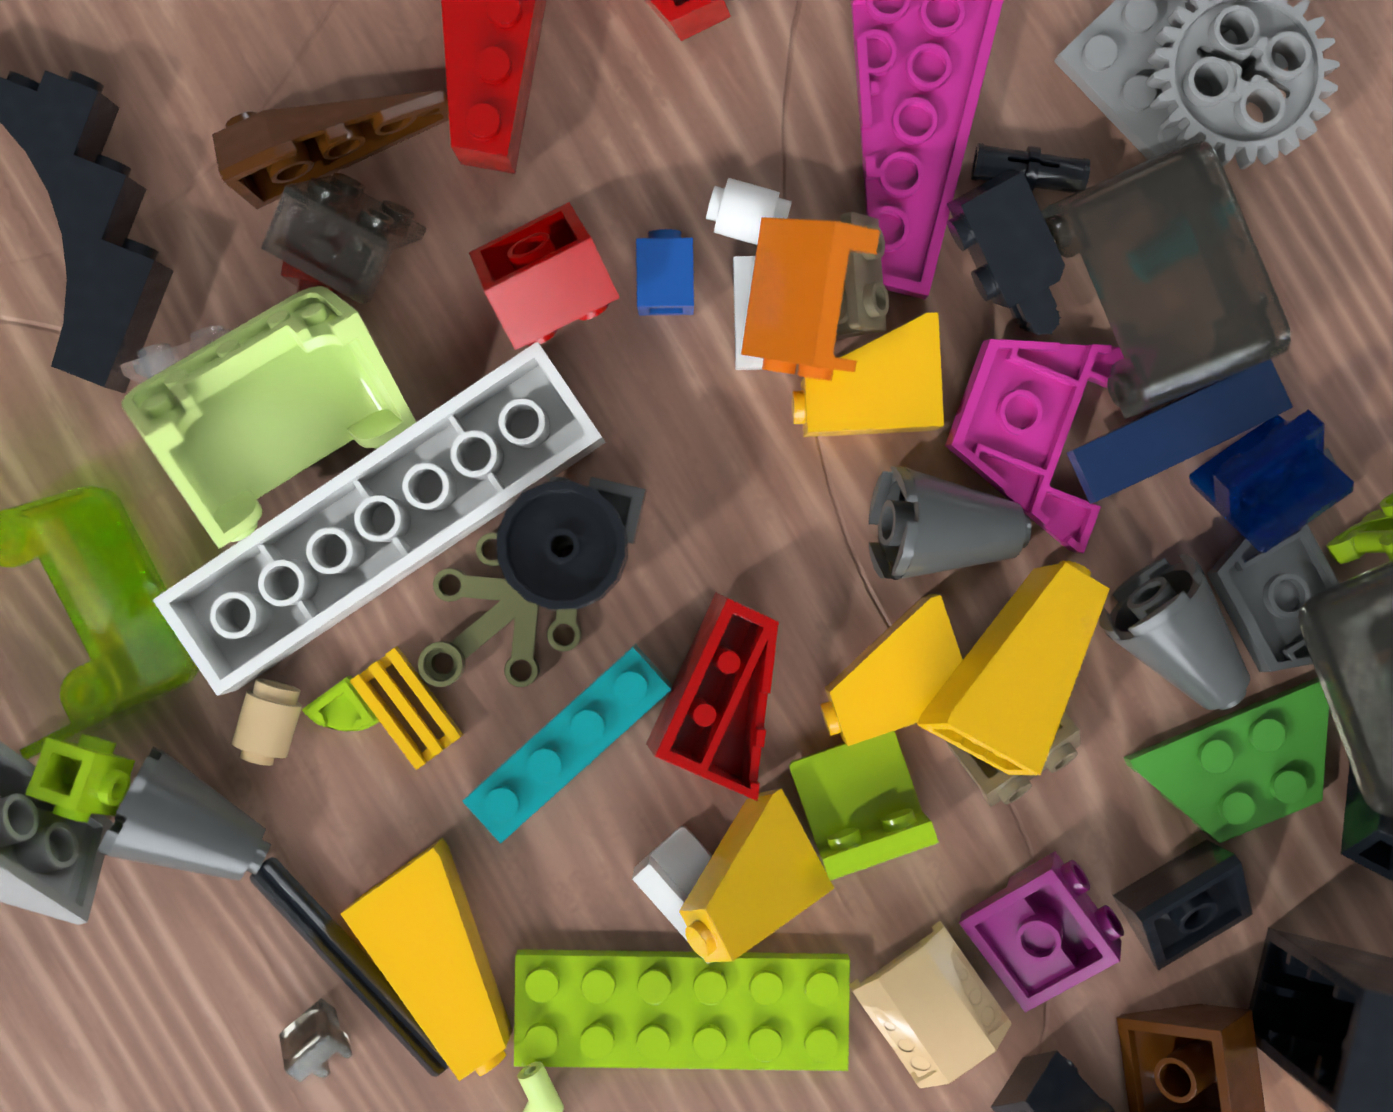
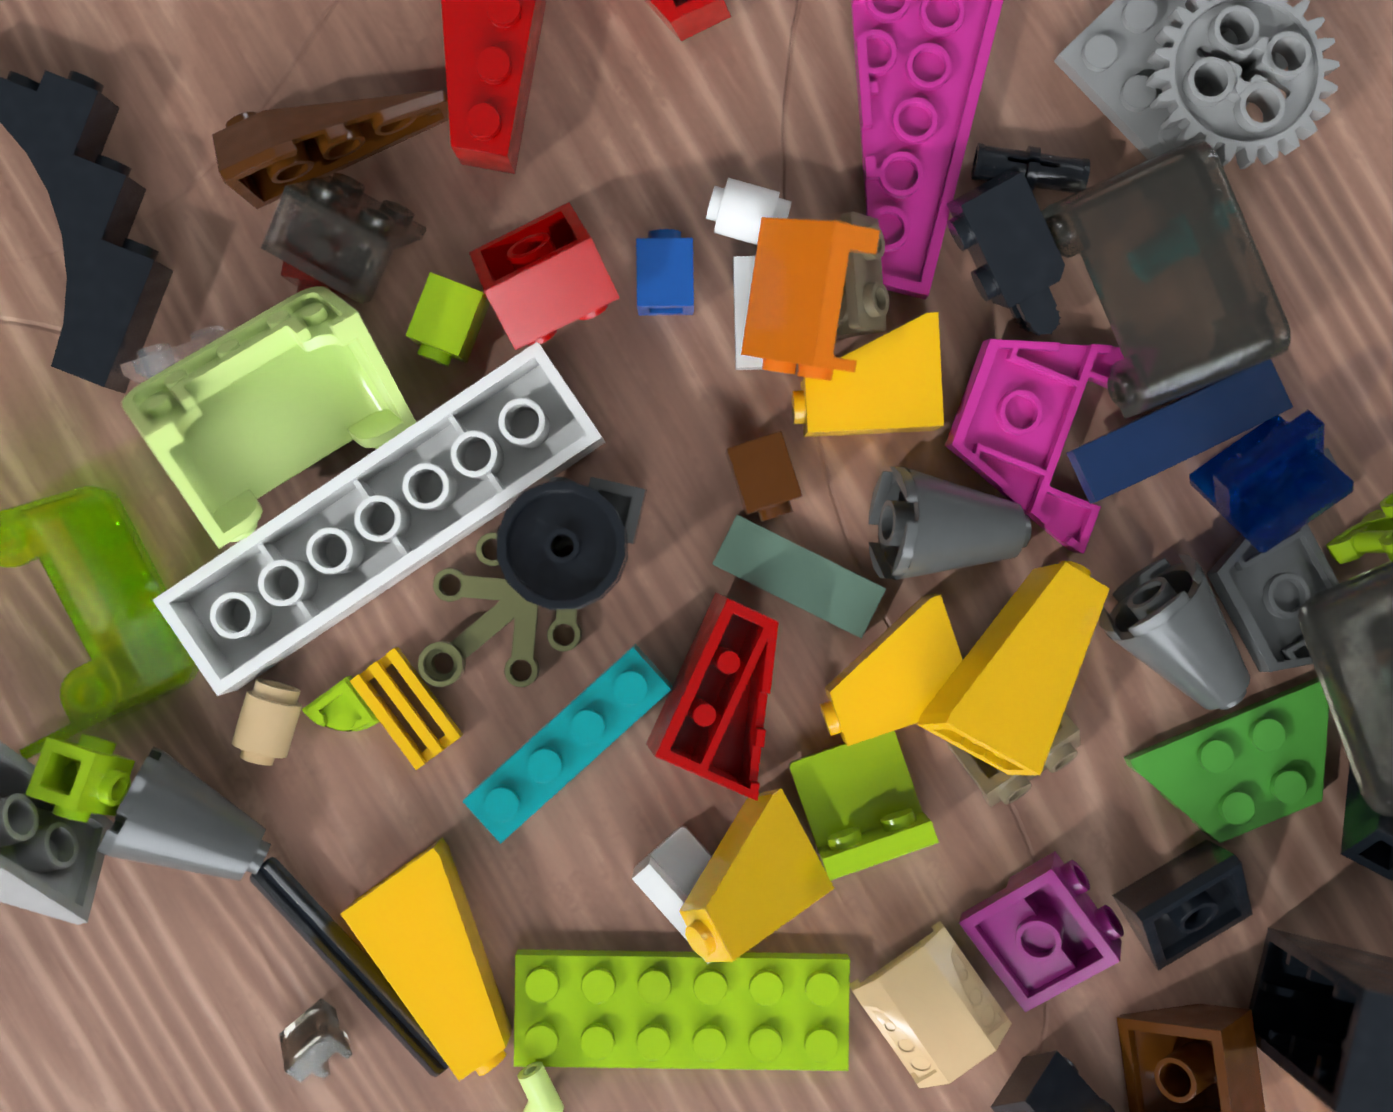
none -> lime brick [405,272,490,367]
none -> sand green tile [712,515,886,639]
none -> reddish brown brick [725,431,802,522]

